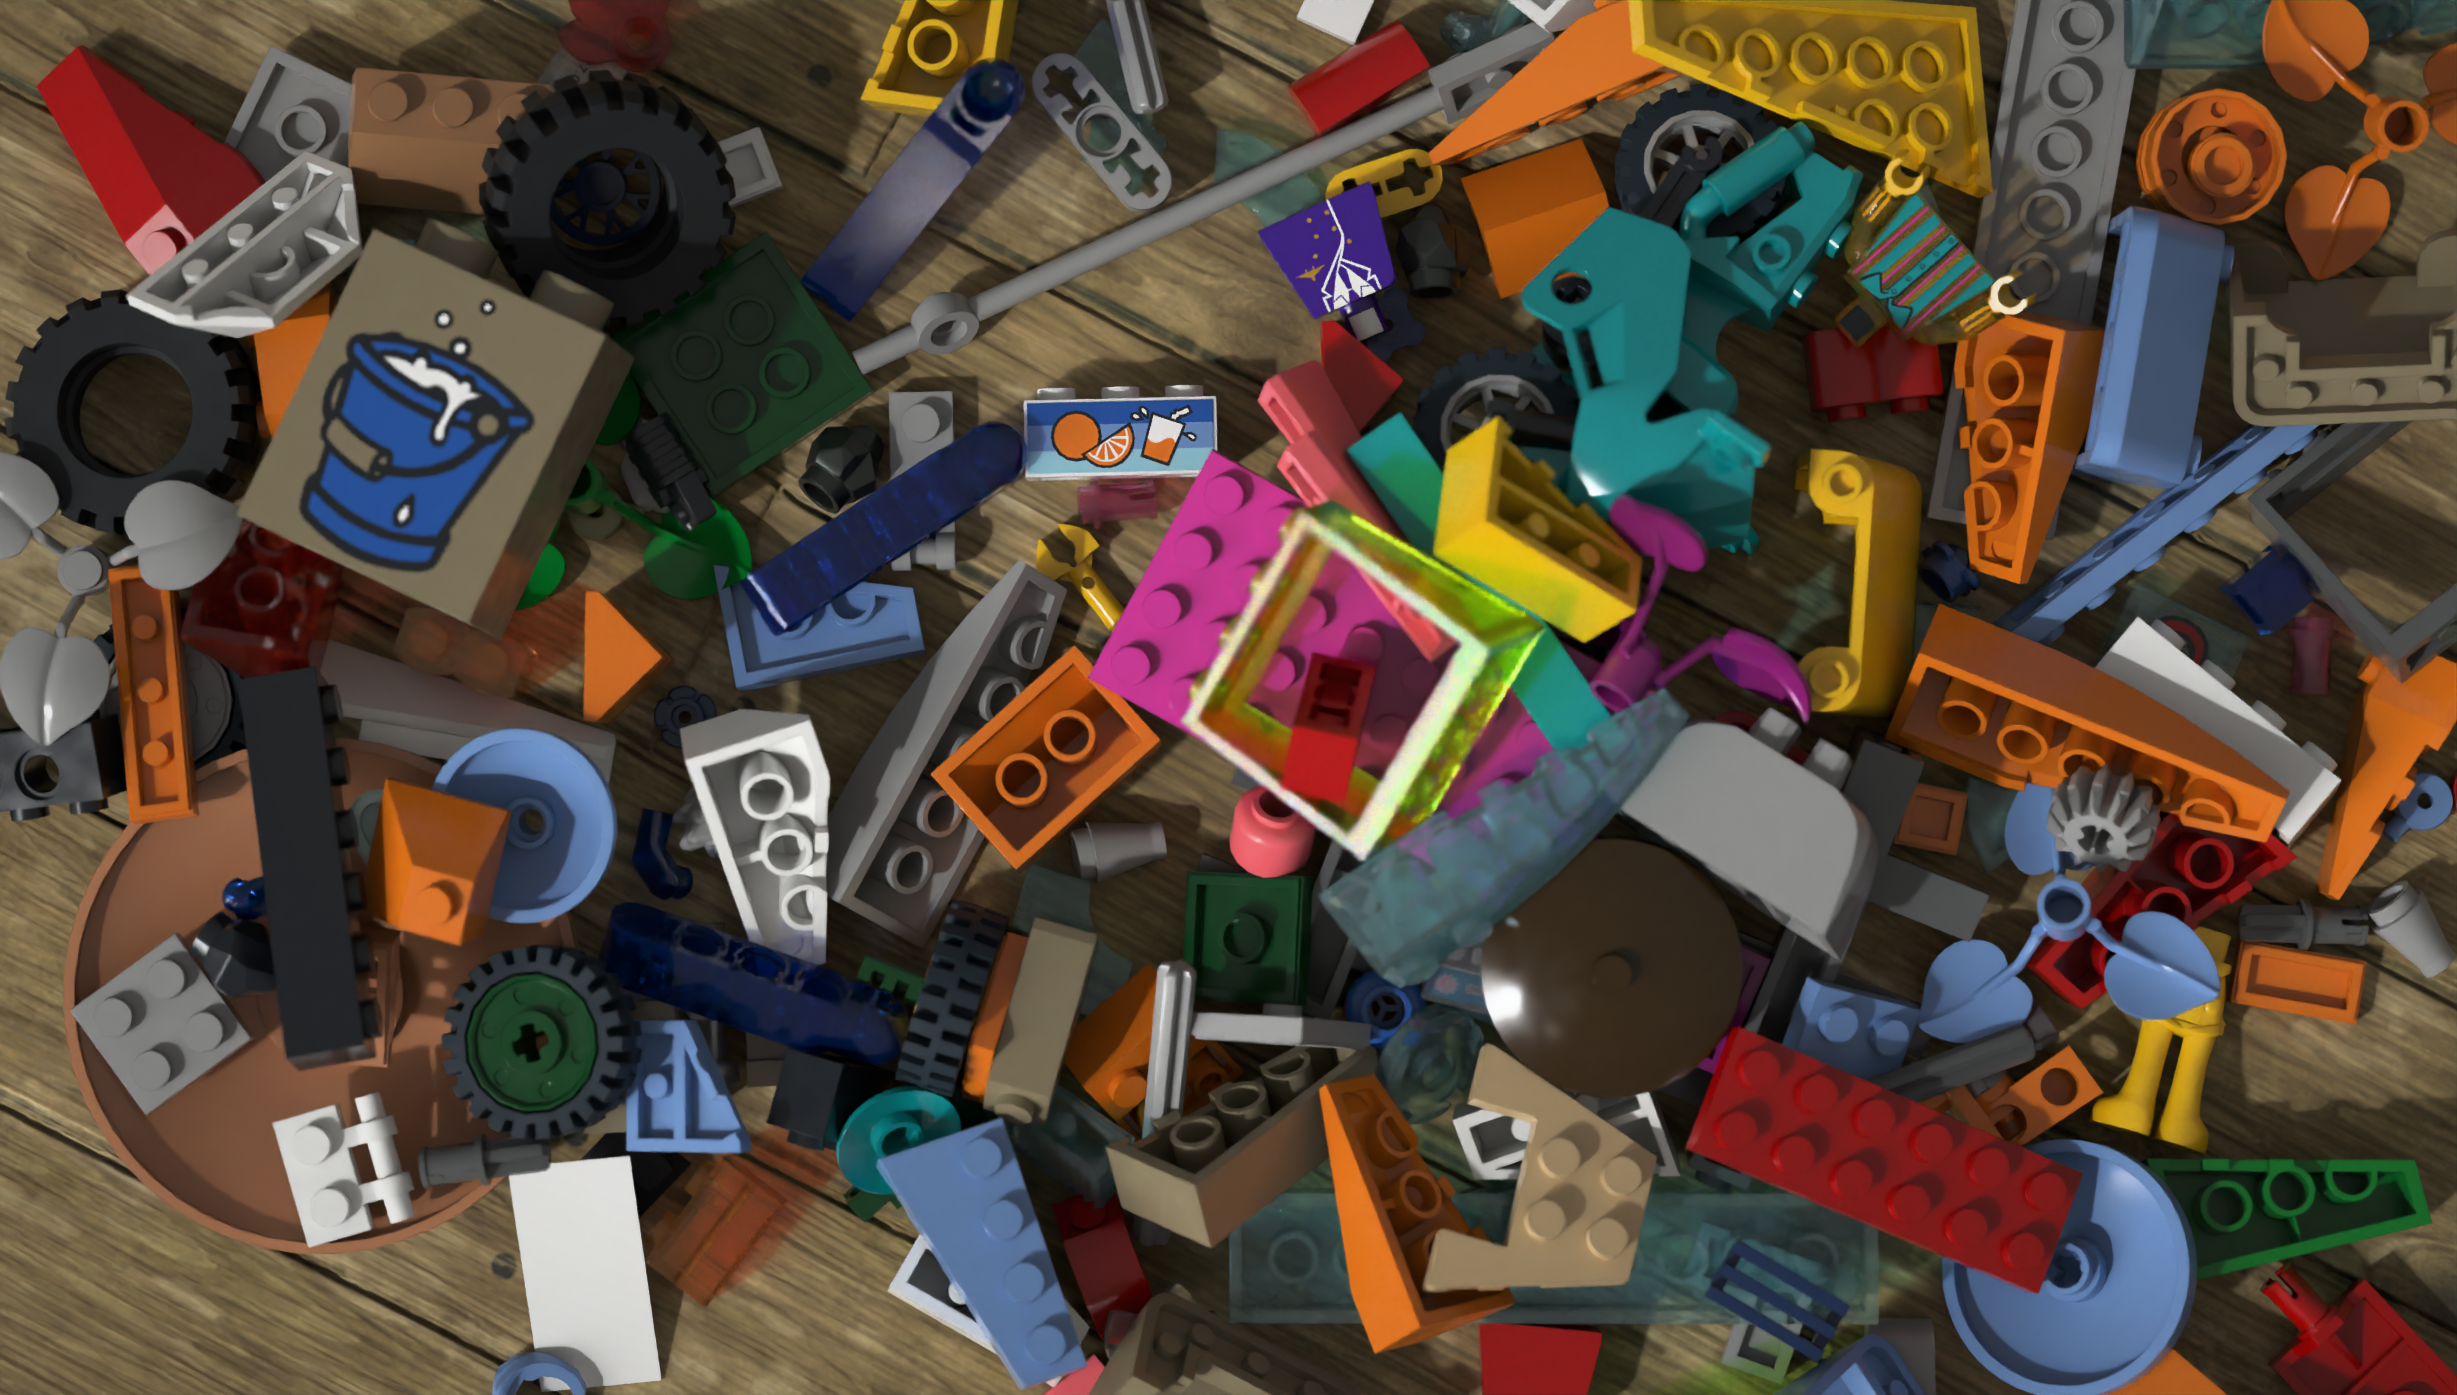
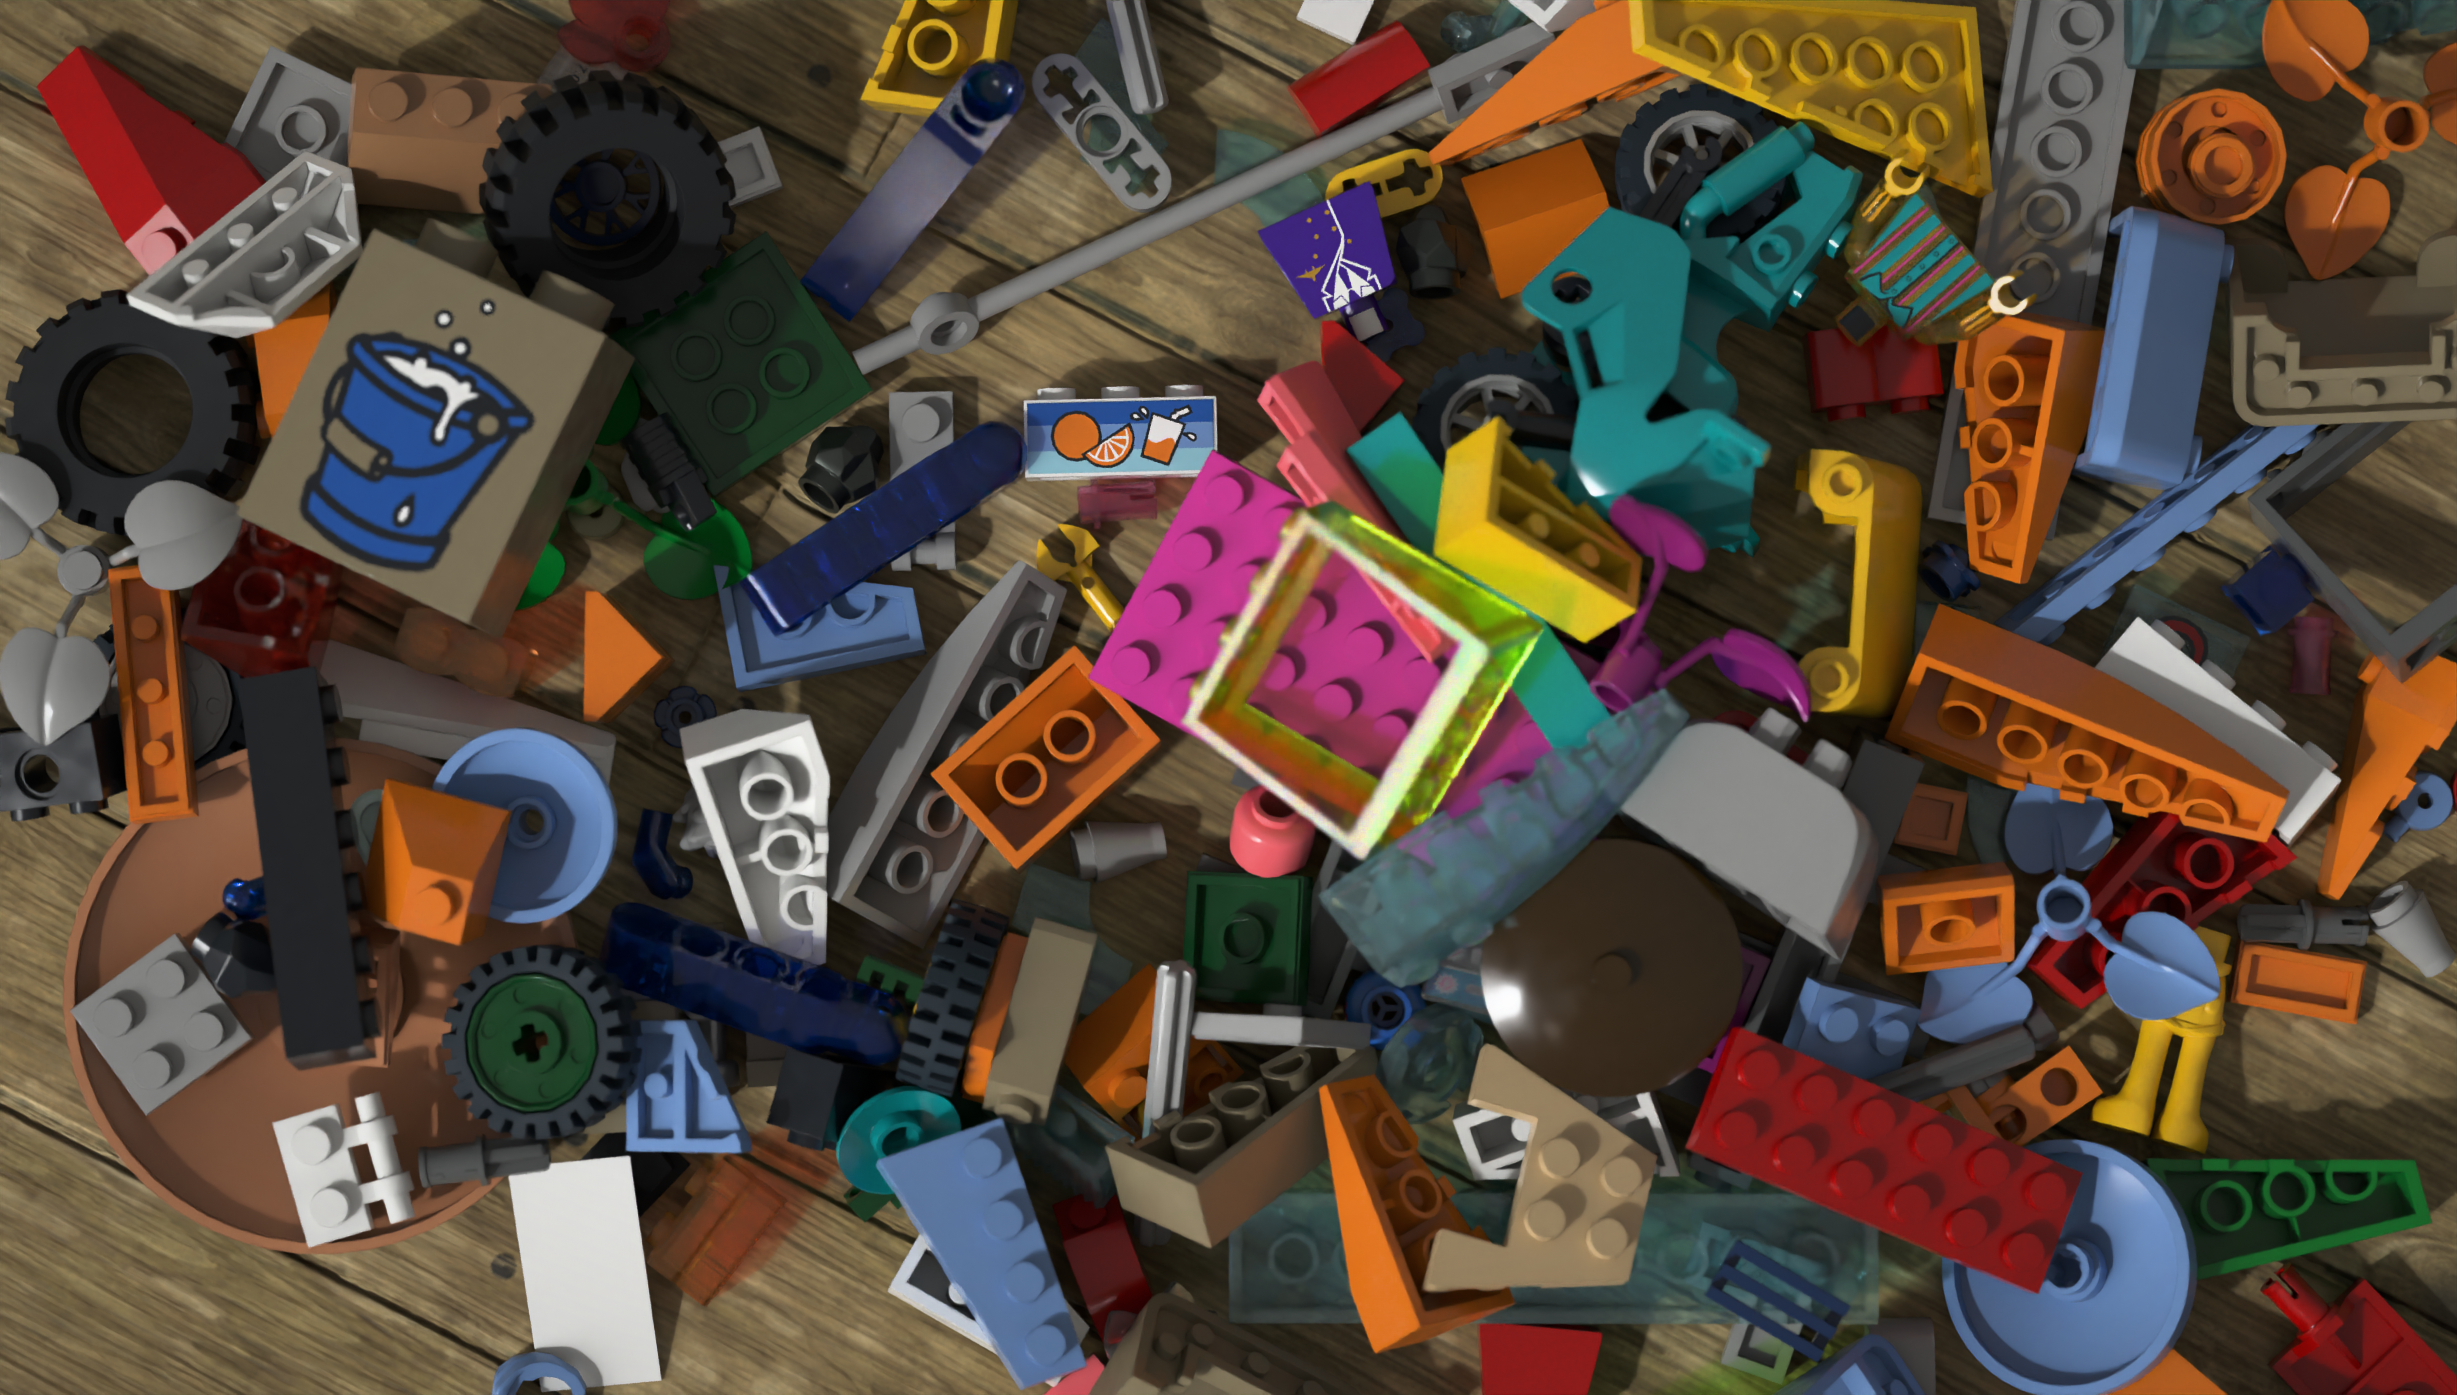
red brick [1280,652,1377,803] -> none
light grey gear [2046,763,2161,874] -> none
none -> orange slope [1875,862,2015,976]

